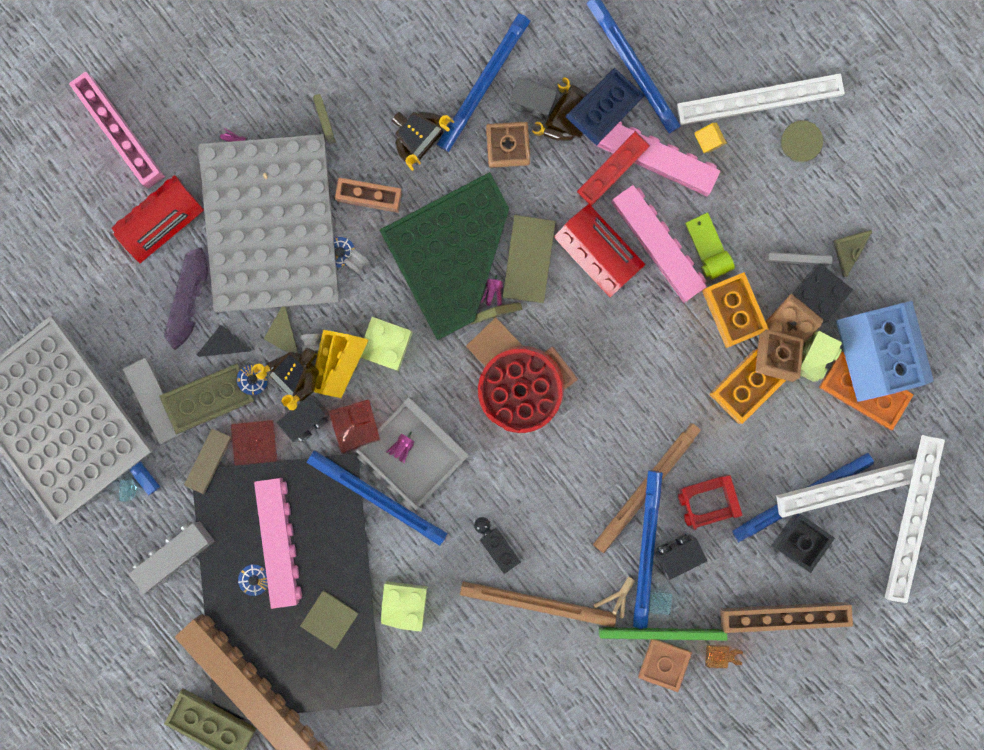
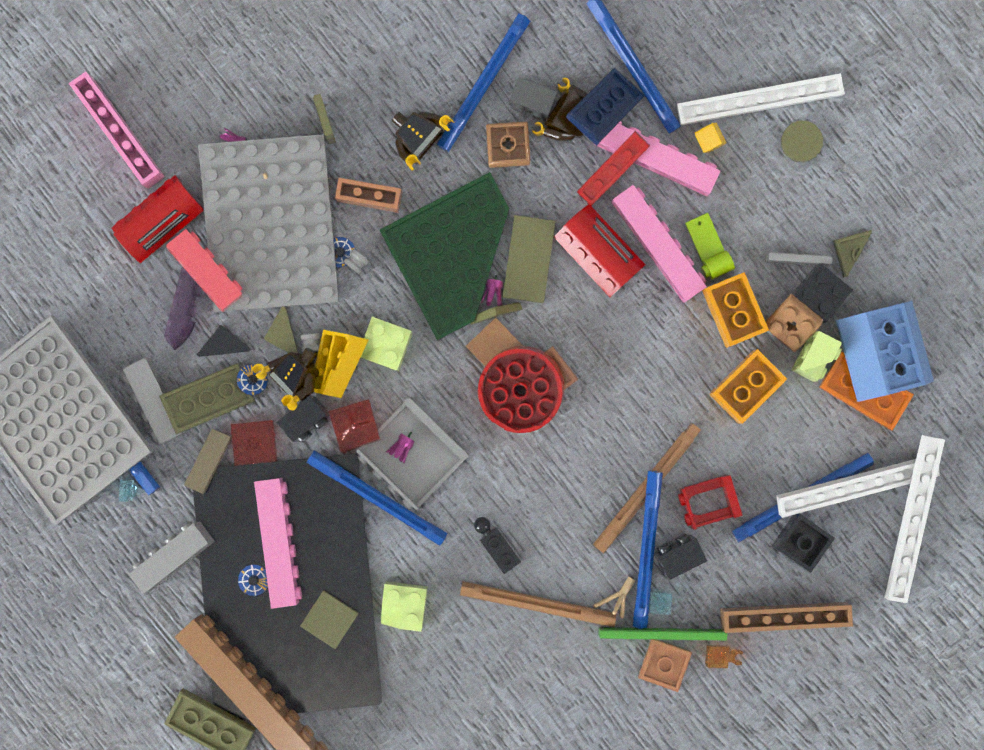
medium nougat brick [756,329,804,382] -> none
none -> coral brick [166,229,242,312]

